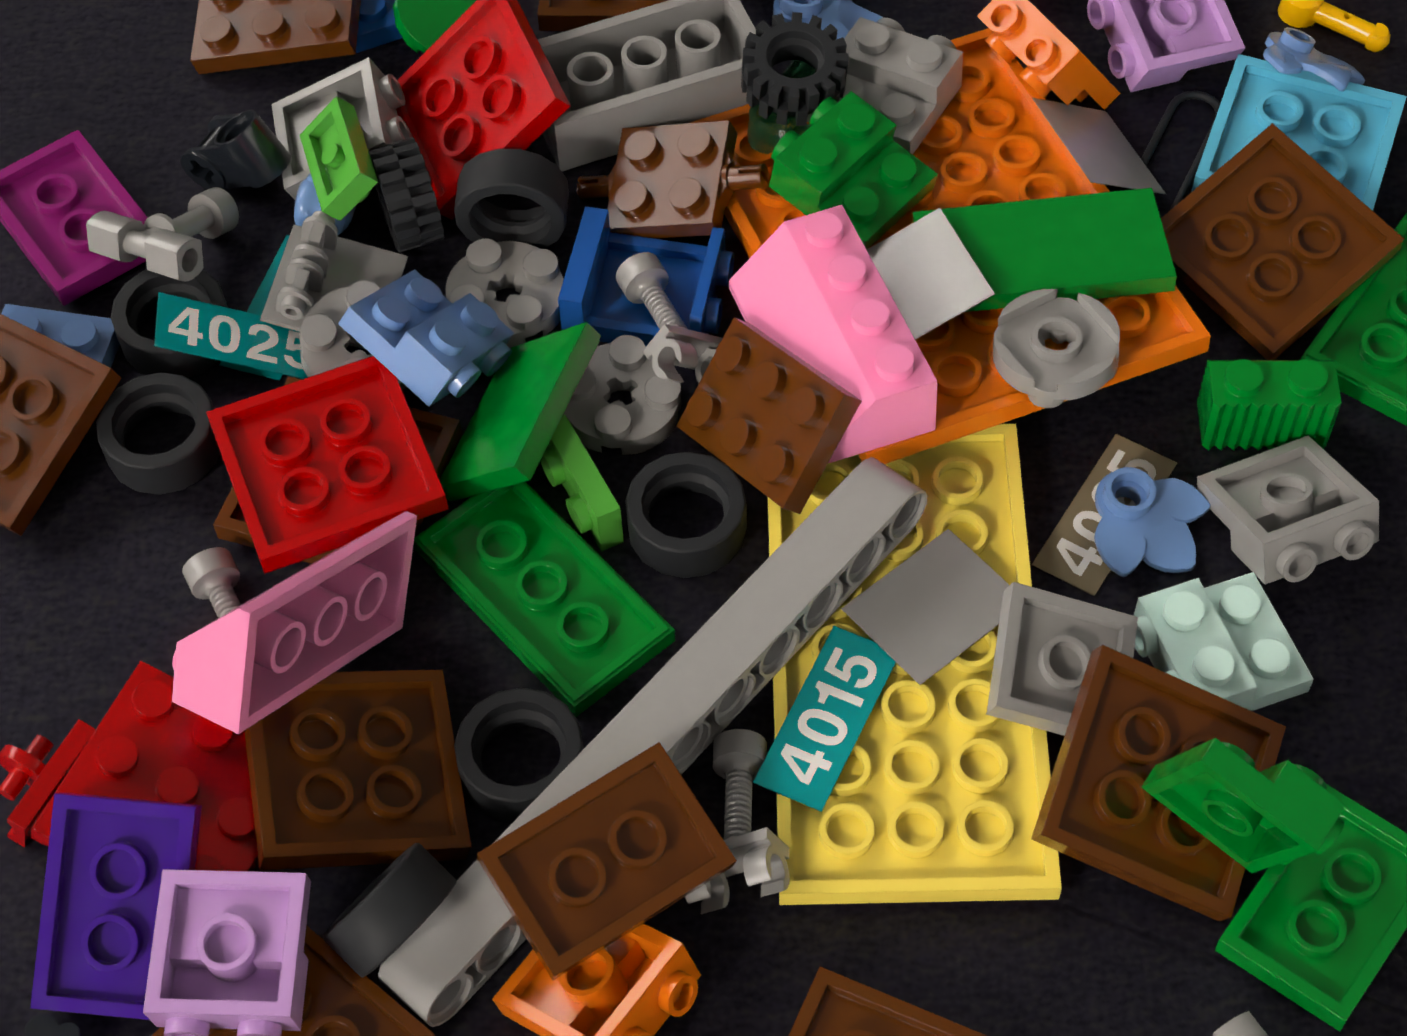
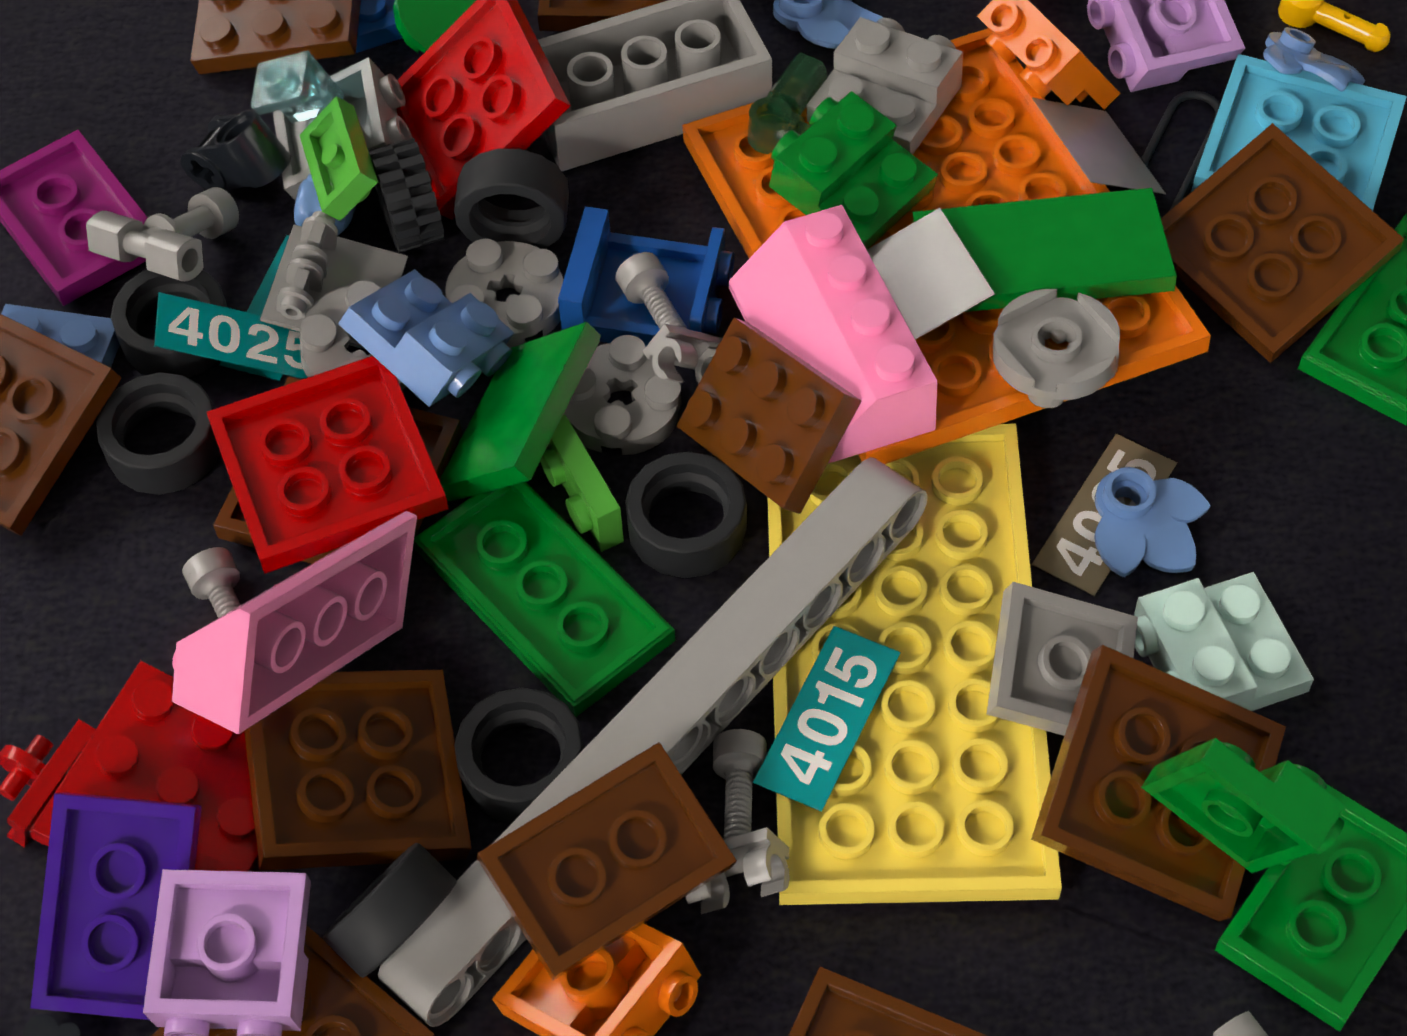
plate [577,120,769,238] -> none
black tyre [741,12,849,126] -> none
light grey sticker [841,529,1009,685] -> none
green brick [1197,359,1342,451] -> none
light grey plate [1197,436,1379,585] -> none
none -> clear light blue bracket [251,50,344,123]

